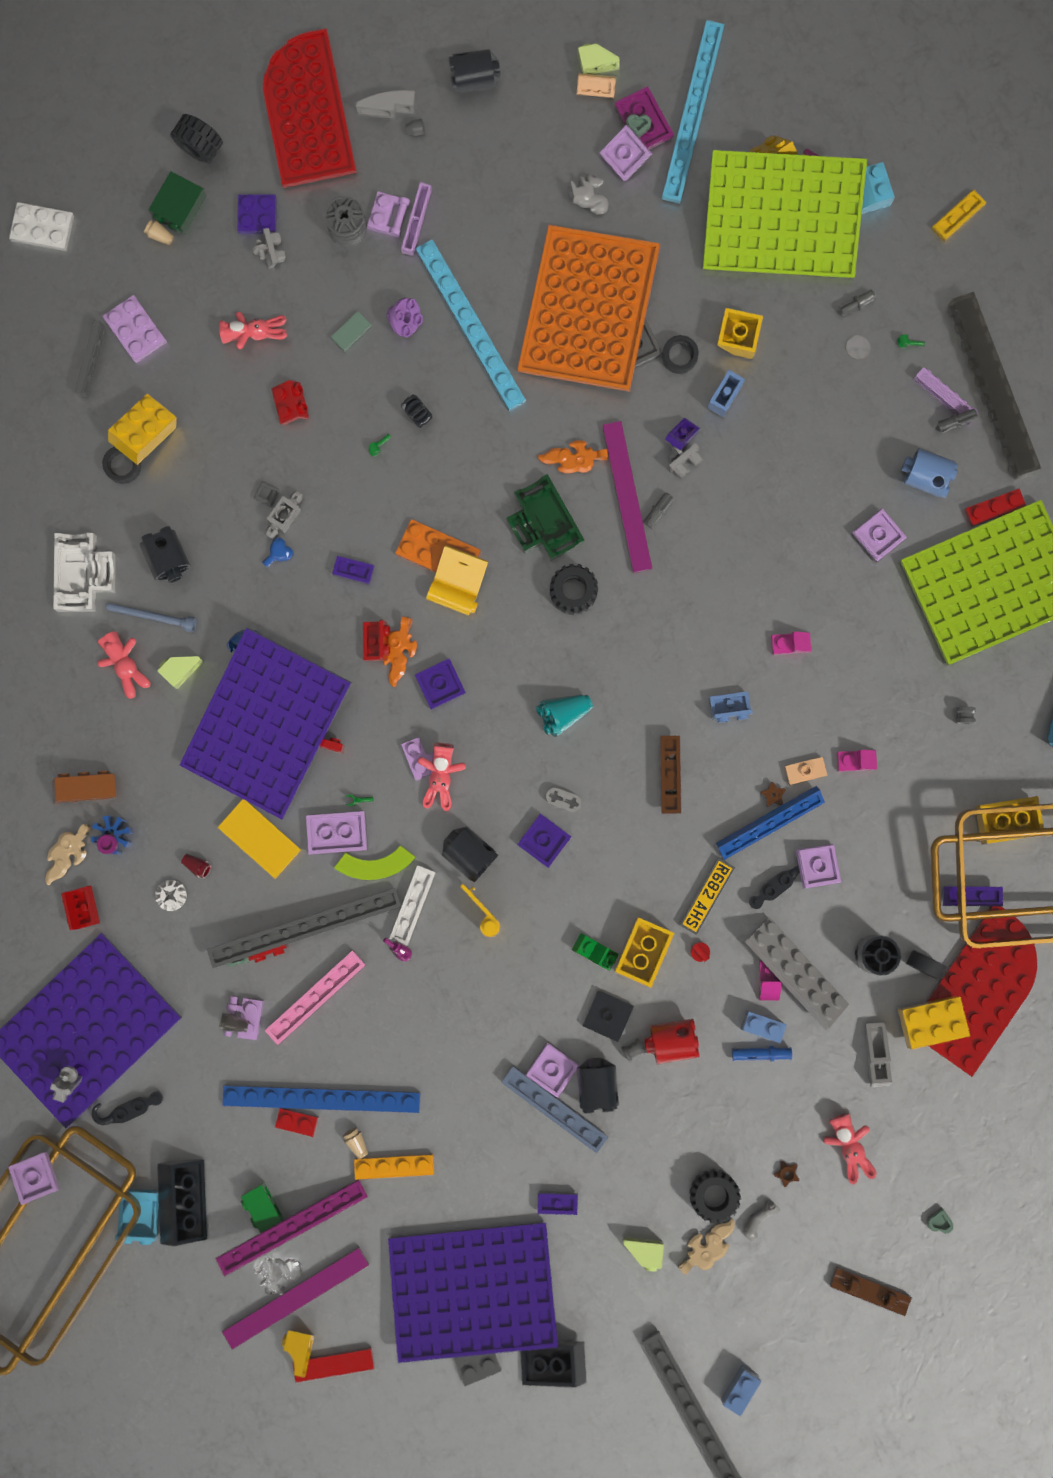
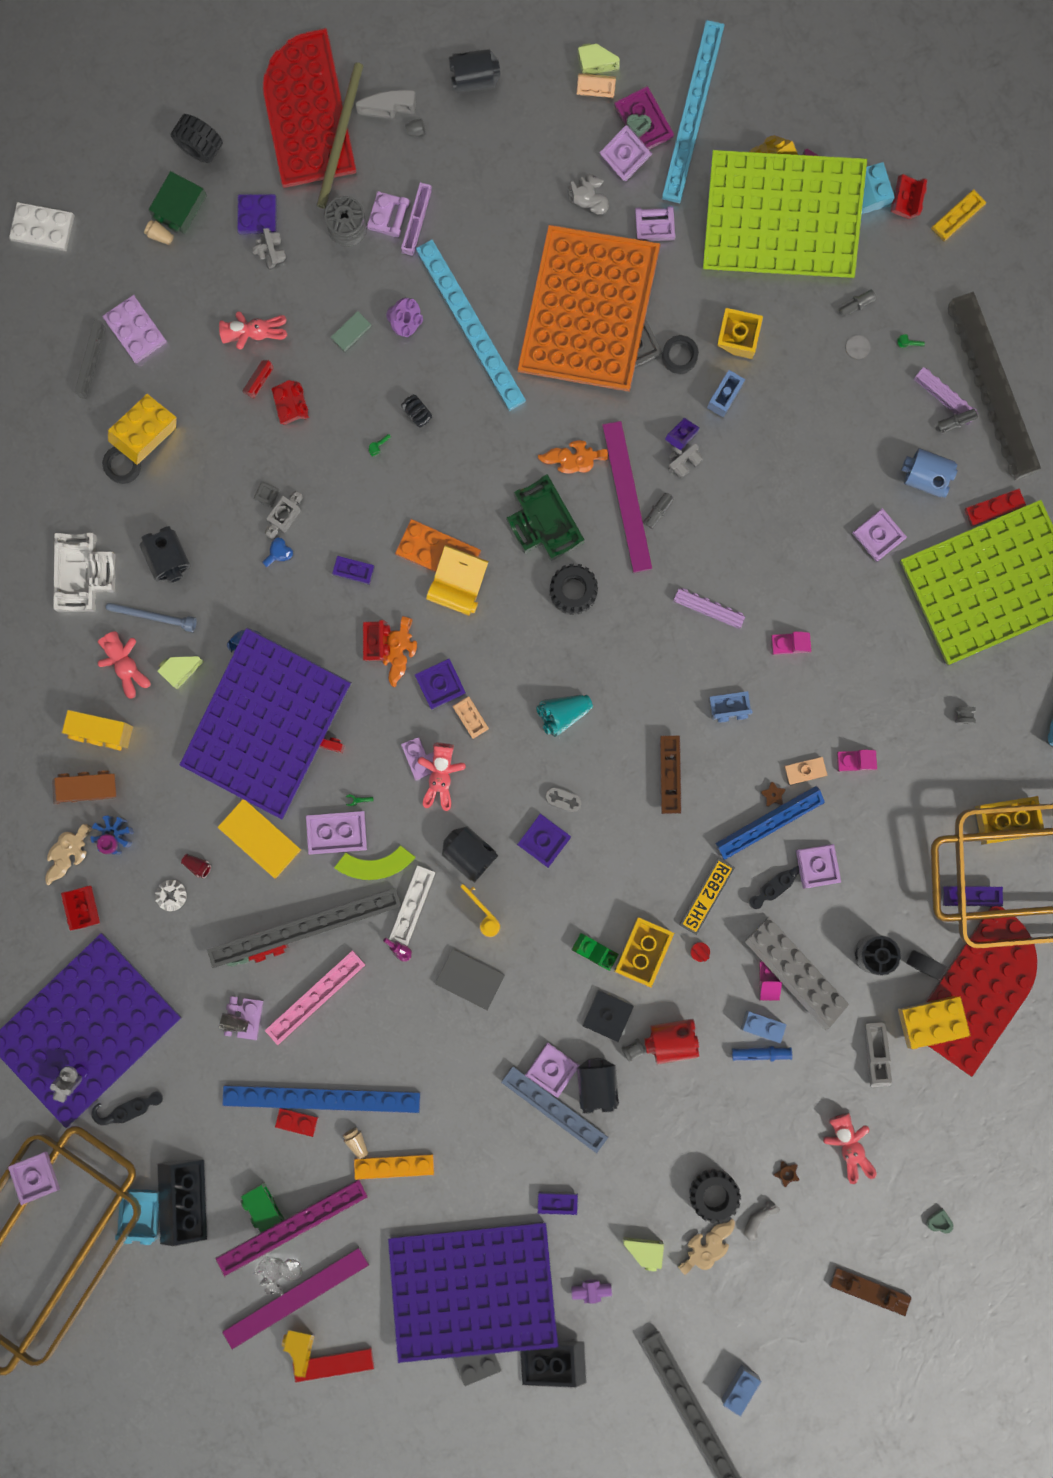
none -> yellow brick [62,710,133,751]
none -> red slope [242,360,274,398]
none -> olive piece [317,62,363,209]
none -> dark grey tile [435,949,505,1010]
none -> light nougat plate [452,696,489,739]
none -> medium lavender axle [571,1279,612,1304]
none -> lavender plate [635,206,675,241]
none -> lavender piece [674,588,745,629]
none -> red bracket [891,174,927,219]

